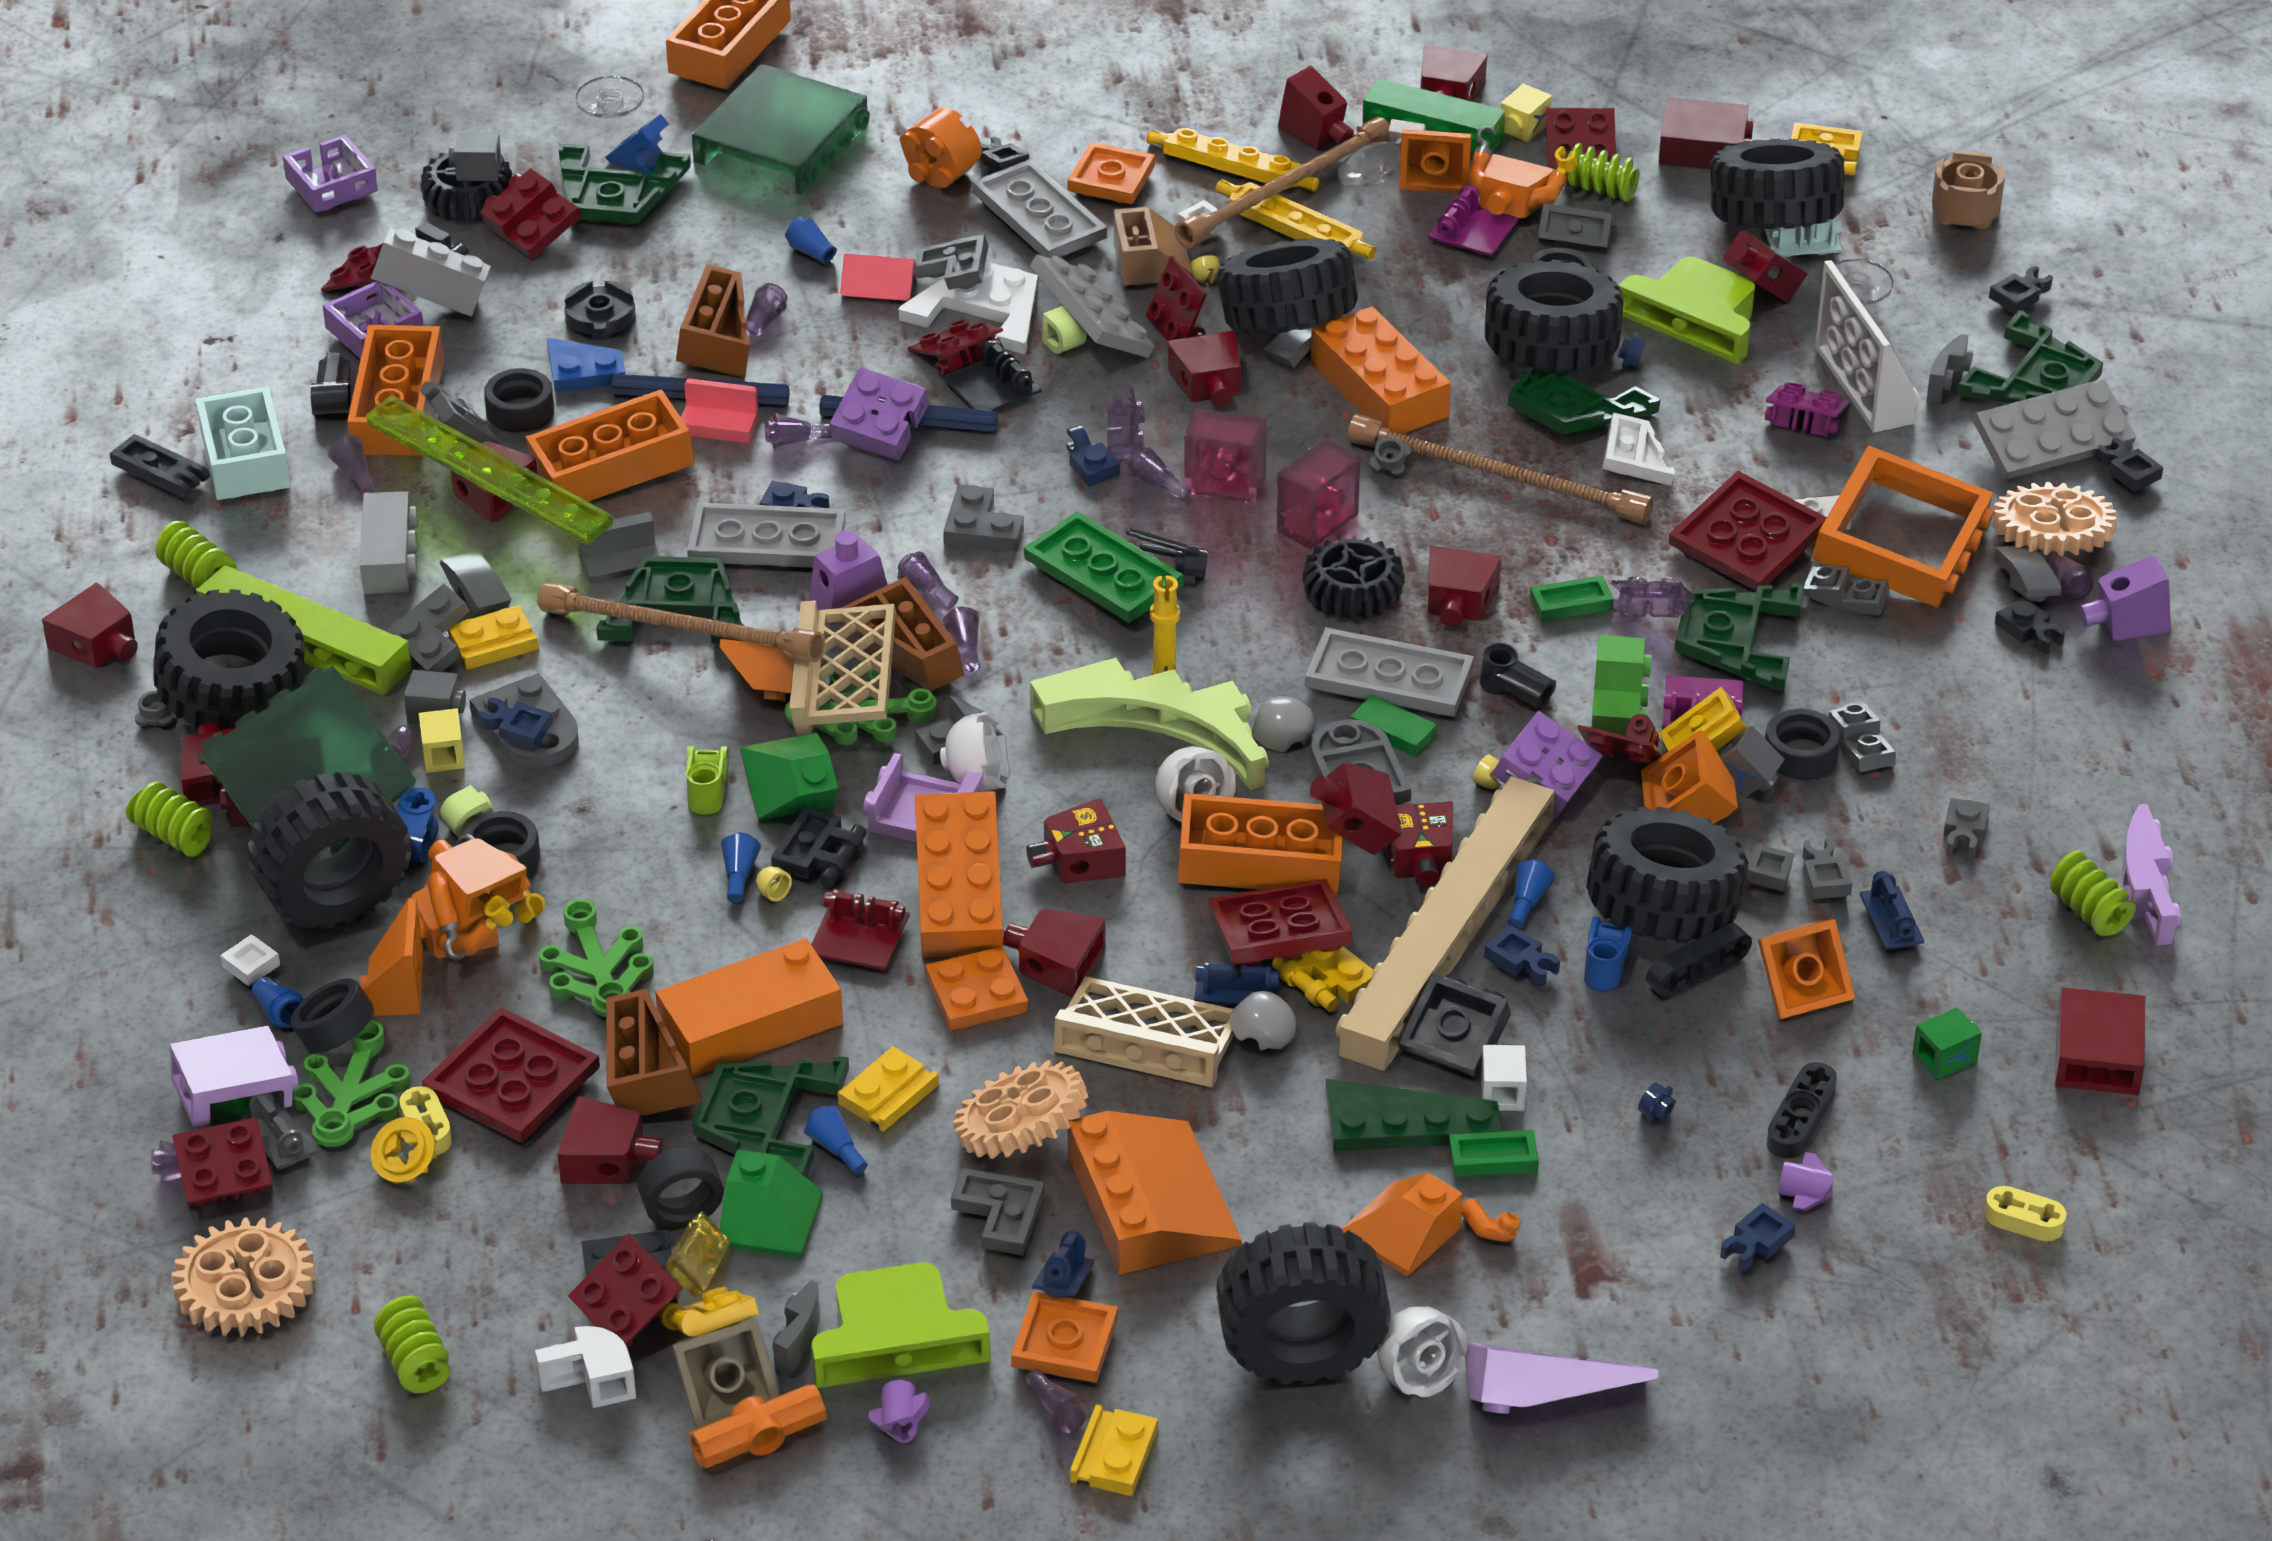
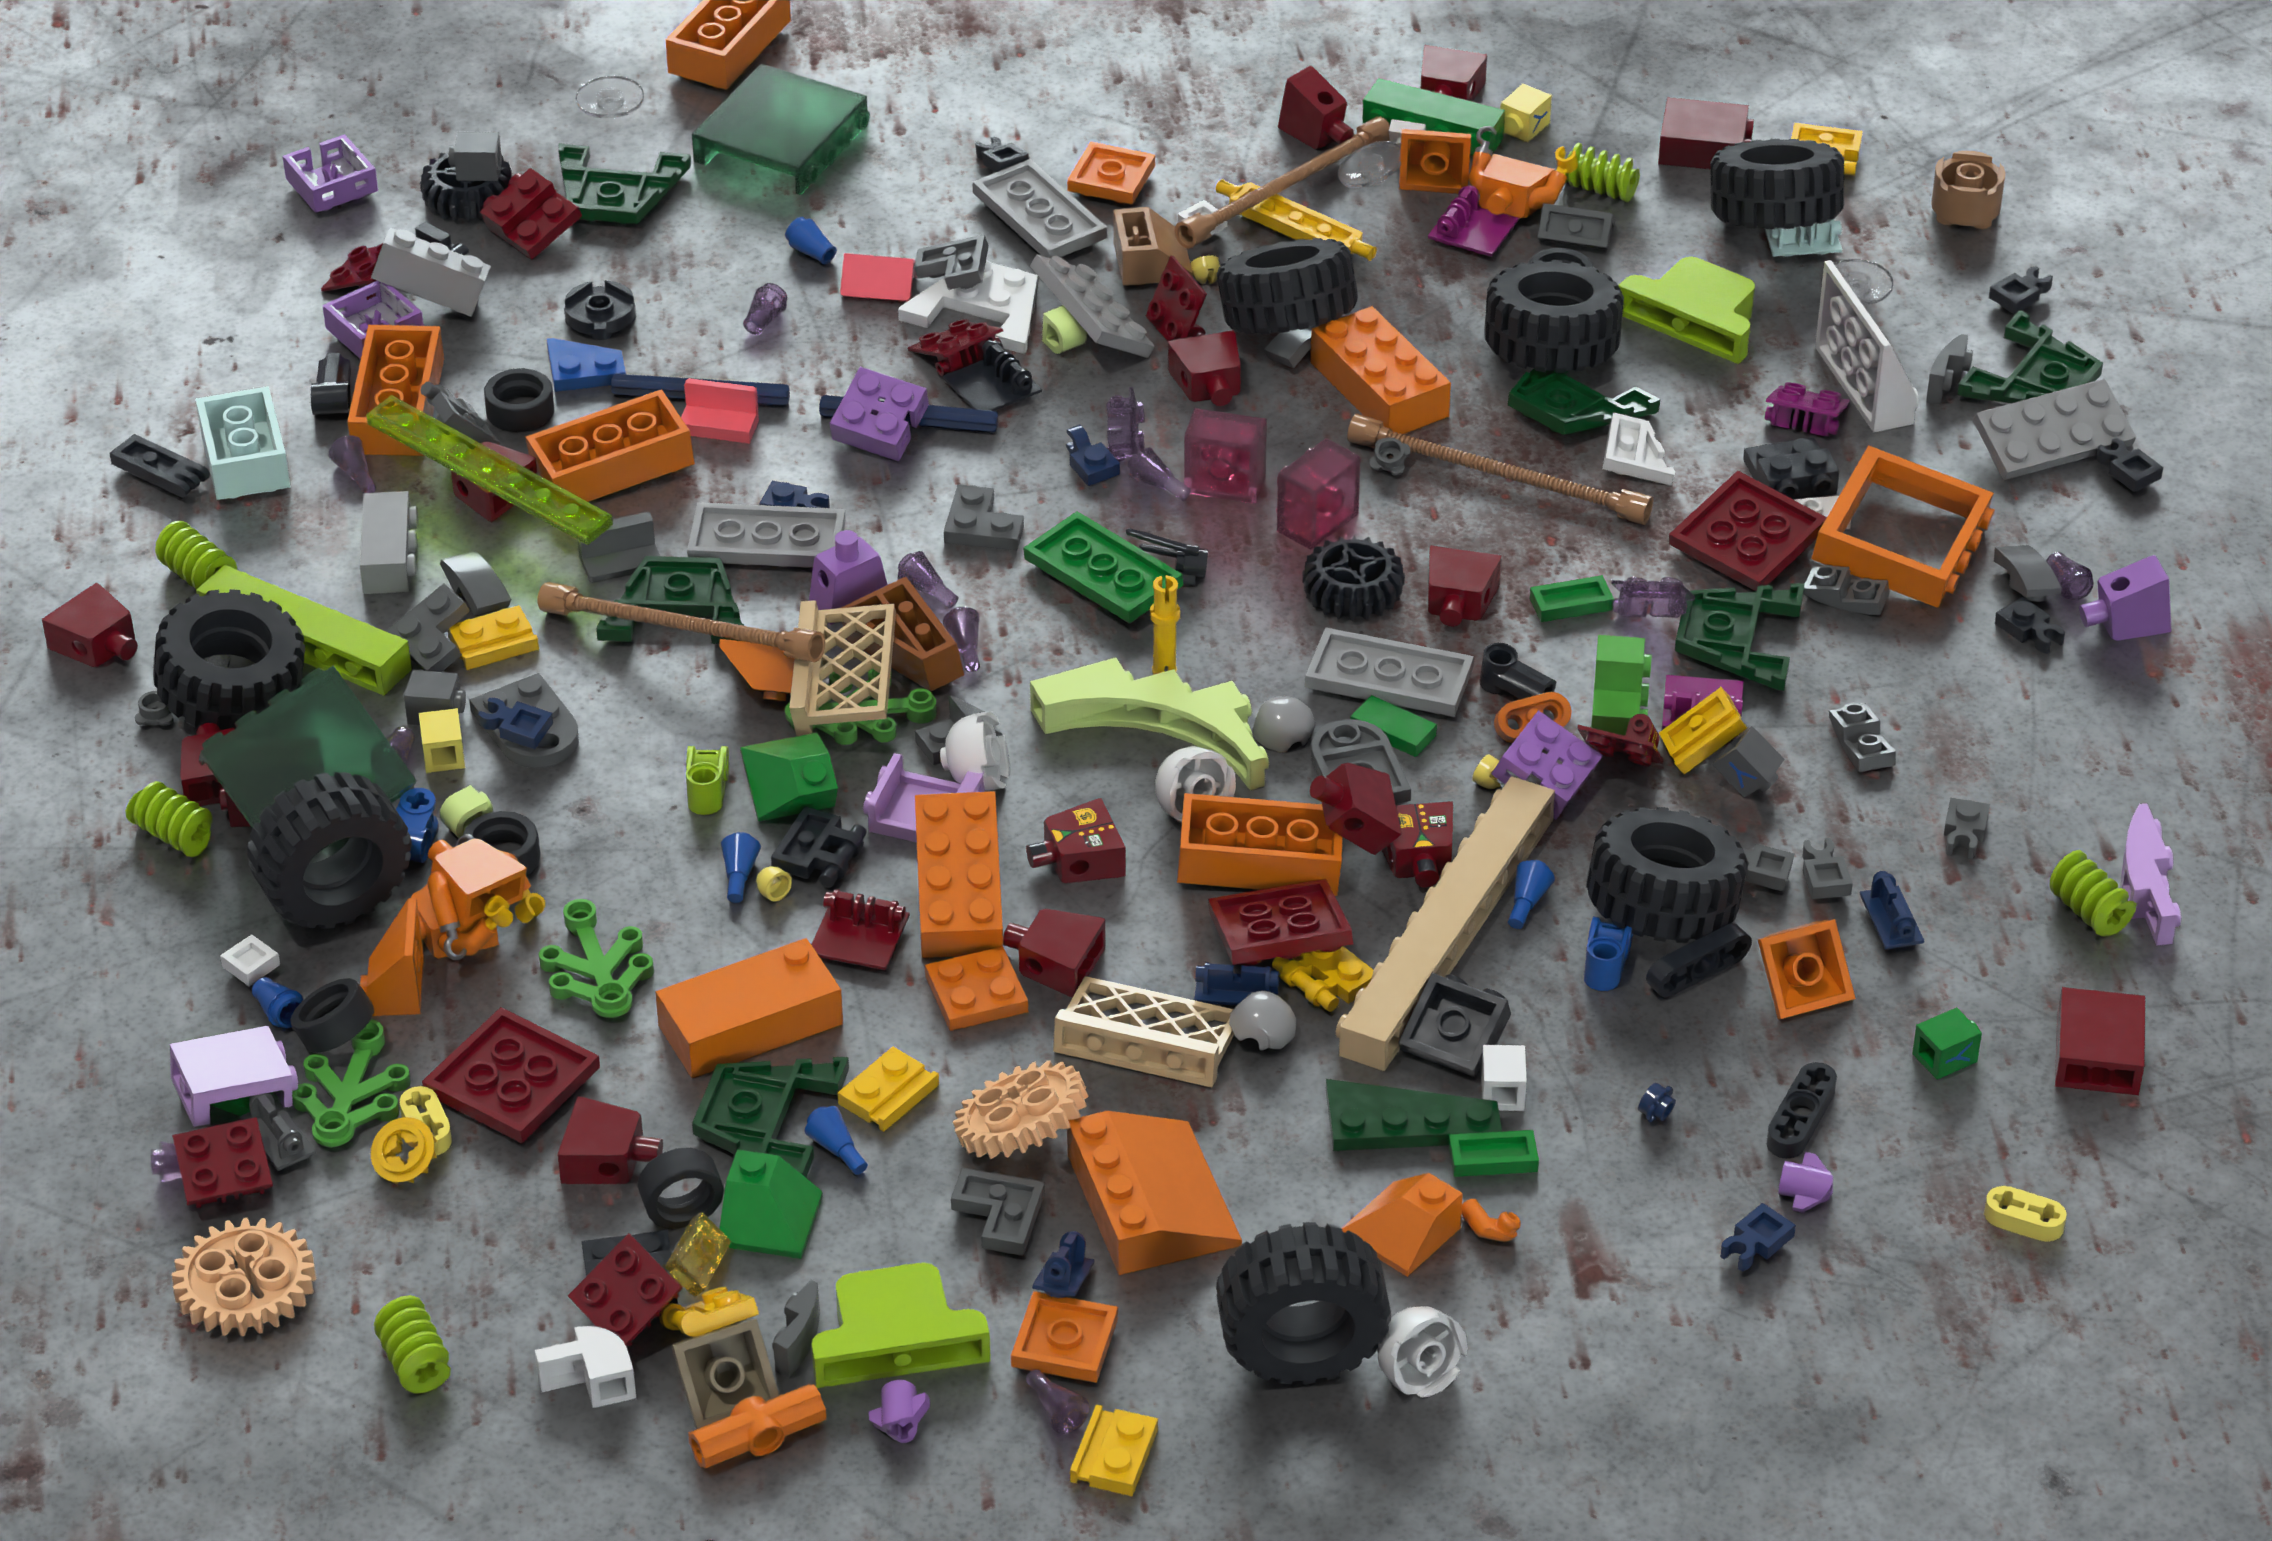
blue slope [605,113,669,173] -> none
dark orange wedge [606,989,703,1116] -> none
dark orange wedge [676,264,750,378] -> none
clear purple cone [765,413,832,449] -> none
orange brick [900,107,982,188] -> none
yellow plate [1146,128,1319,192] -> none
lavender wedge [1465,1343,1659,1414] -> none
dark blue plate [1484,925,1560,986] -> none
dark red hinge [1545,108,1616,170] -> none
dark blue plate [1617,333,1646,368] -> none
orange slope [1641,730,1738,824] -> none
dark red torso [1723,230,1808,303] -> none
black tyre [1765,708,1840,780] -> none
light nougat gear [1993,482,2117,556] -> none
none -> orange plate [1494,692,1572,743]
none -> black plate [1743,437,1840,500]

